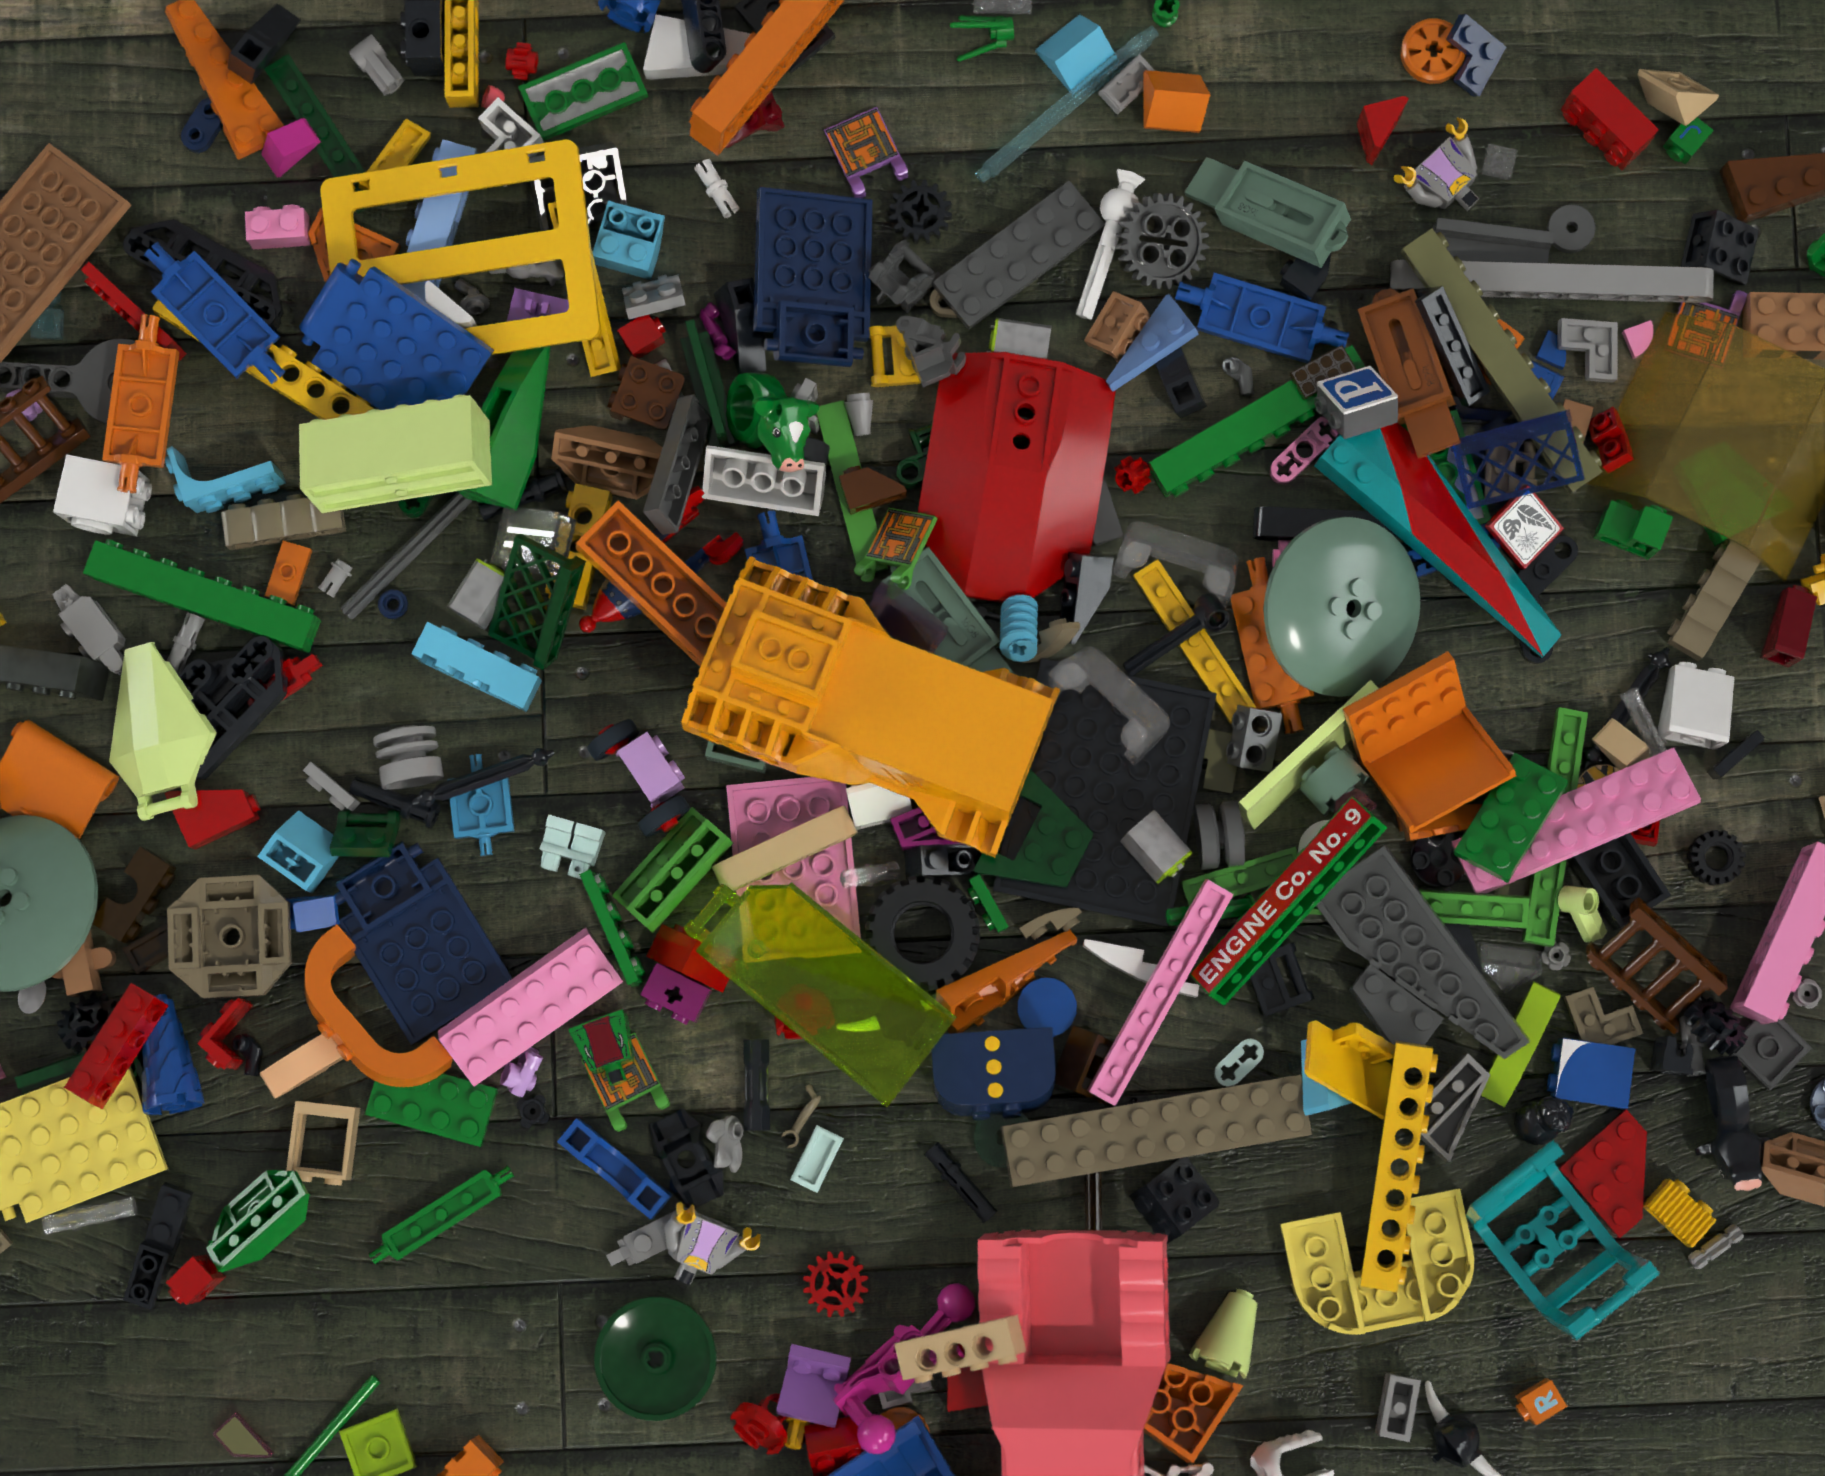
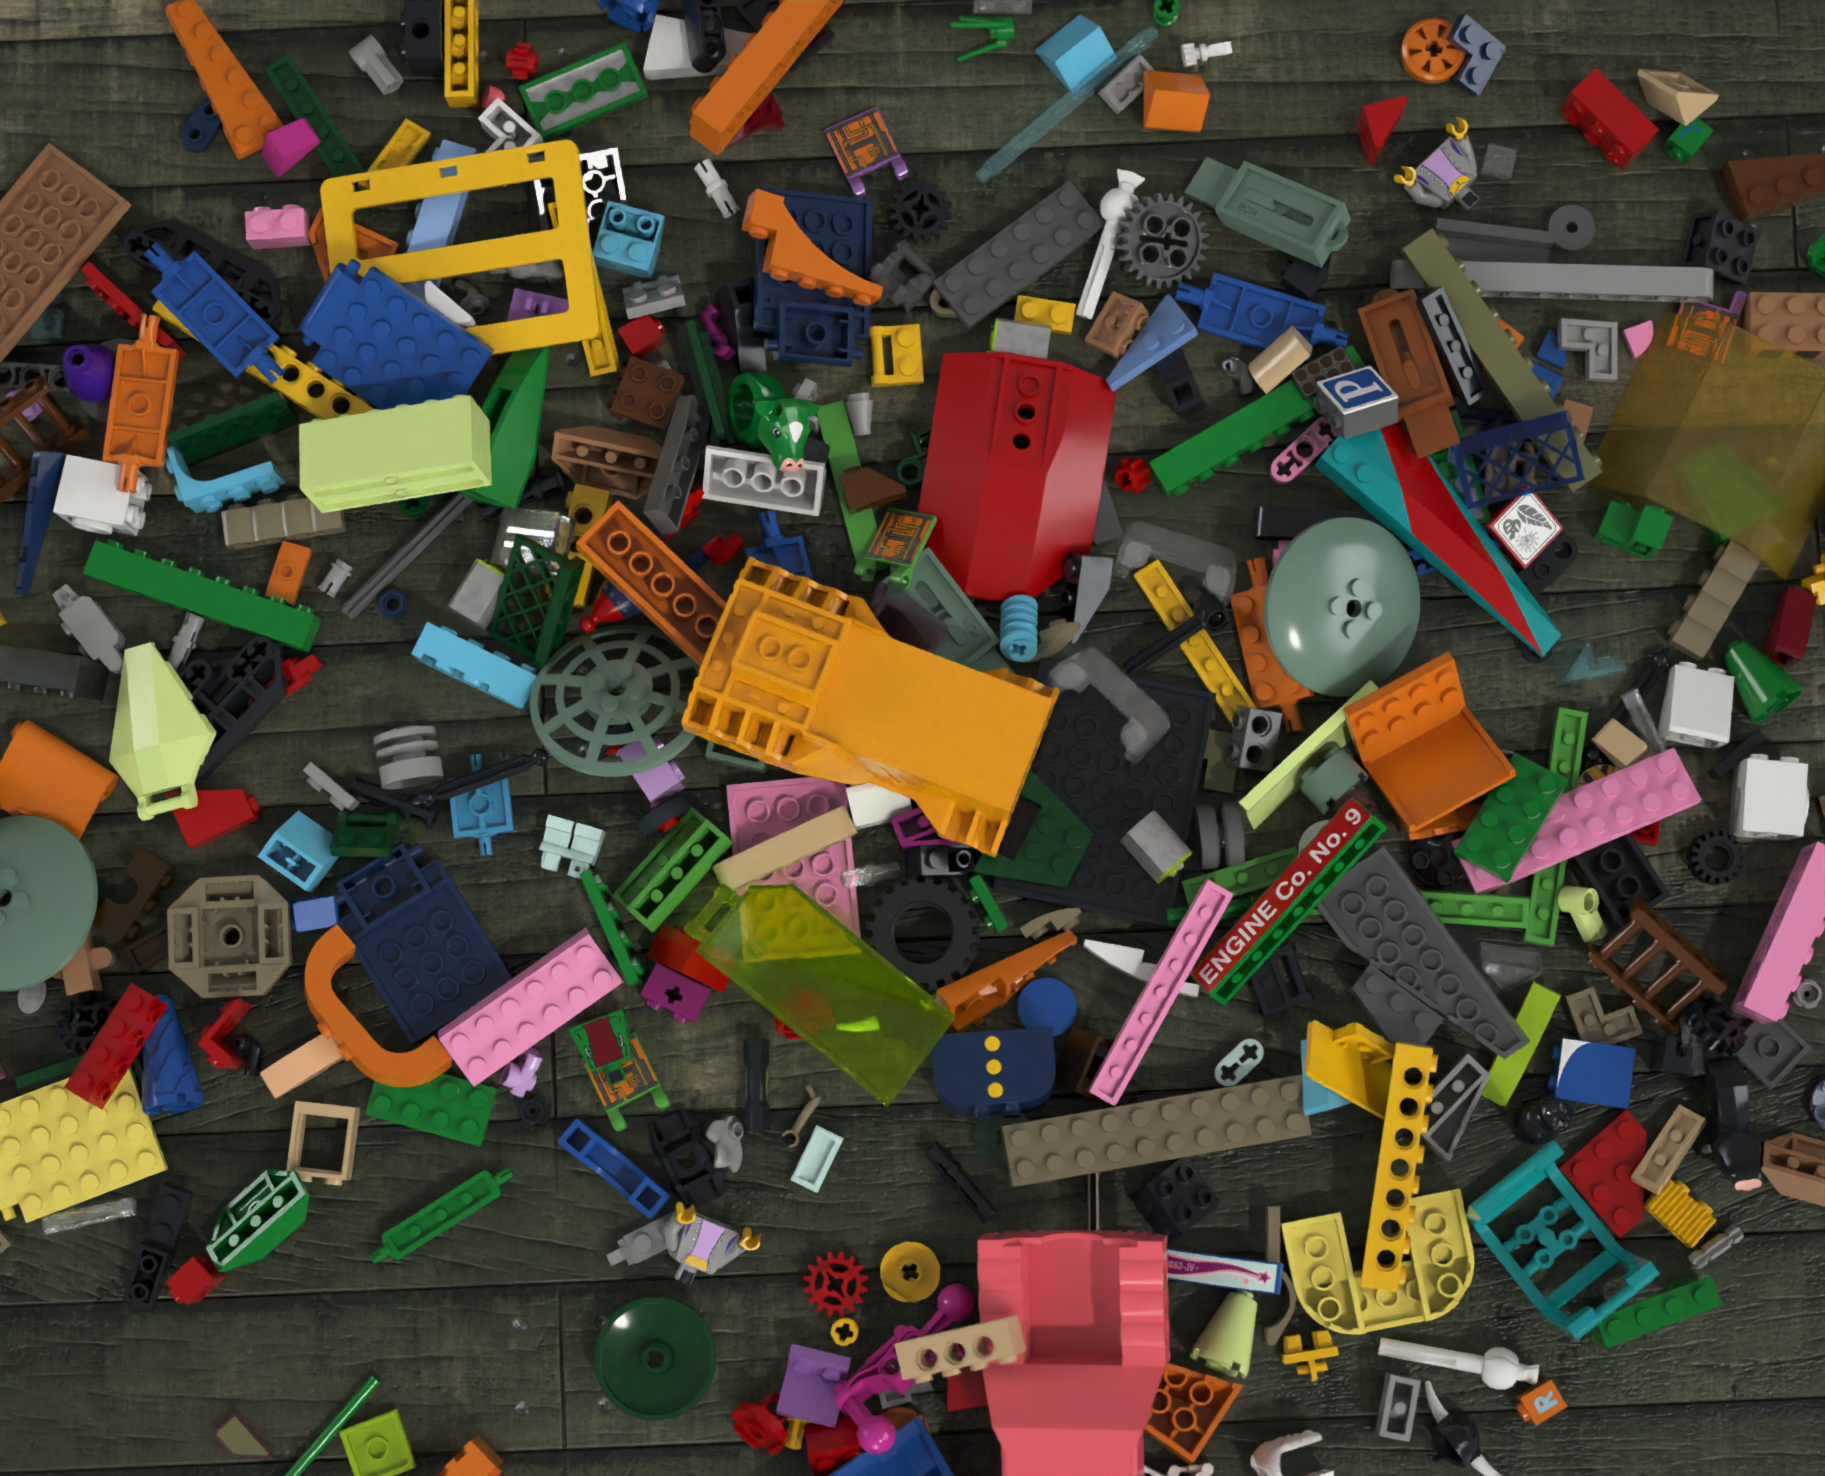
black slope [227,3,301,84] -> none
dark grey piece [896,316,966,387] -> none
light grey plate [1541,941,1571,971] -> none
red slope [1589,406,1634,473] -> none
none -> dark blue wedge [15,448,69,595]
none -> dark purple cone [63,344,117,403]
none -> dark green fence [167,391,299,467]
none -> sand green dish [530,624,700,777]
none -> orange arch [741,189,883,306]
none -> yellow bush [831,1317,859,1346]
none -> yellow plate [880,1241,940,1302]
none -> yellow plate [1014,295,1076,335]
none -> slope [1167,1247,1283,1294]
none -> white piece [1181,41,1233,68]
none -> tan brick [1248,325,1312,394]
none -> dark tan piece [1264,1206,1296,1346]
none -> yellow hips [1280,1329,1339,1382]
none -> white piece [1378,1337,1539,1389]
none -> clear light blue slope [1561,641,1626,685]
none -> green arch [1588,1273,1722,1348]
none -> tan plate [1631,1104,1707,1196]
none -> green cone [1724,639,1804,724]
none -> white brick [1729,754,1809,841]

